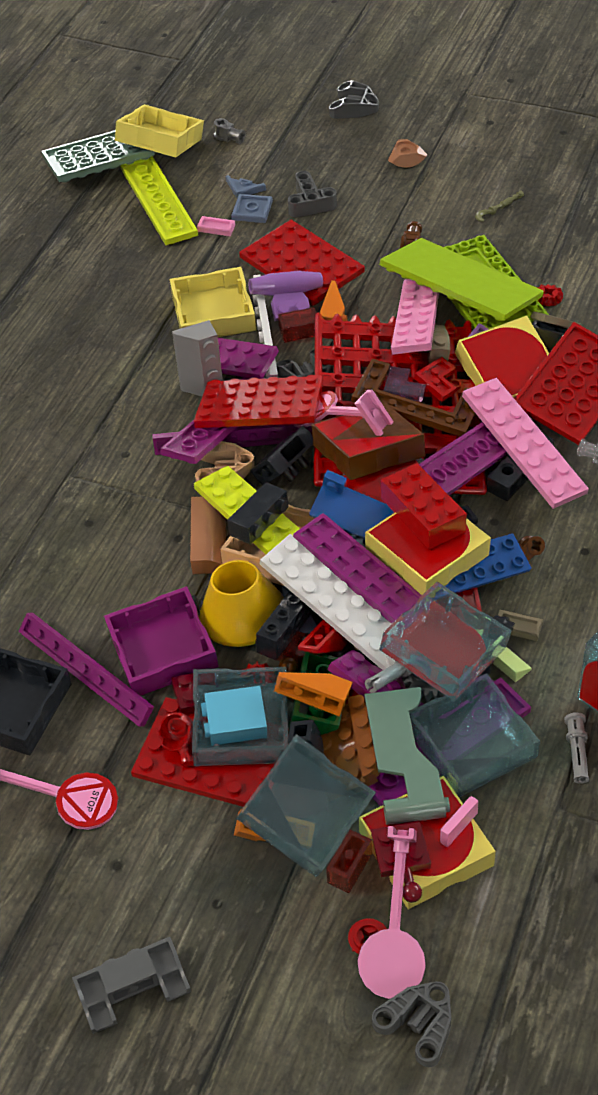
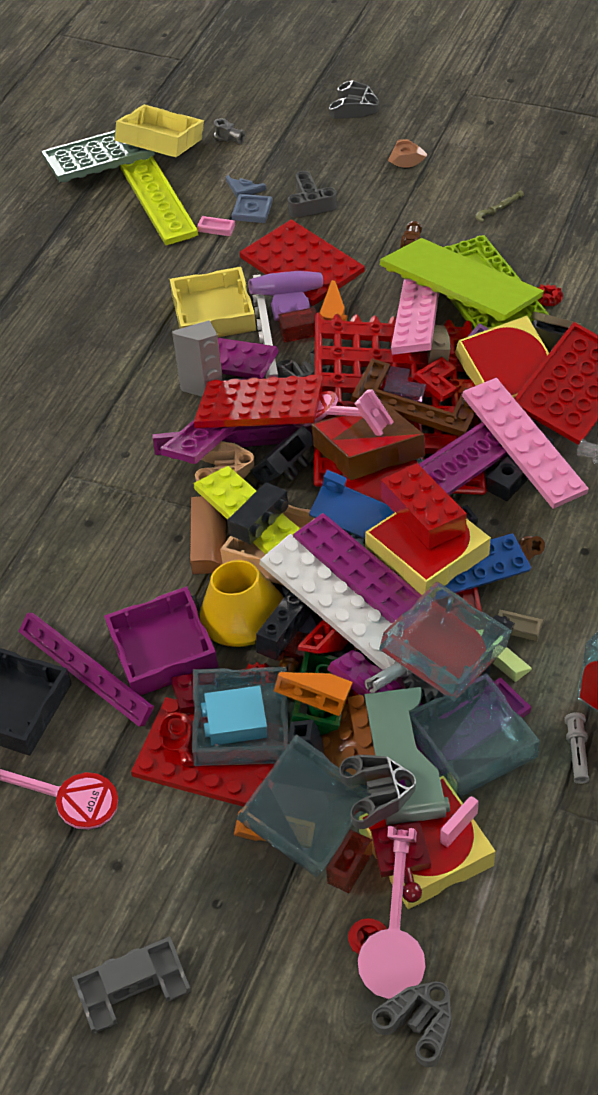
none -> dark grey connector [339,755,416,829]

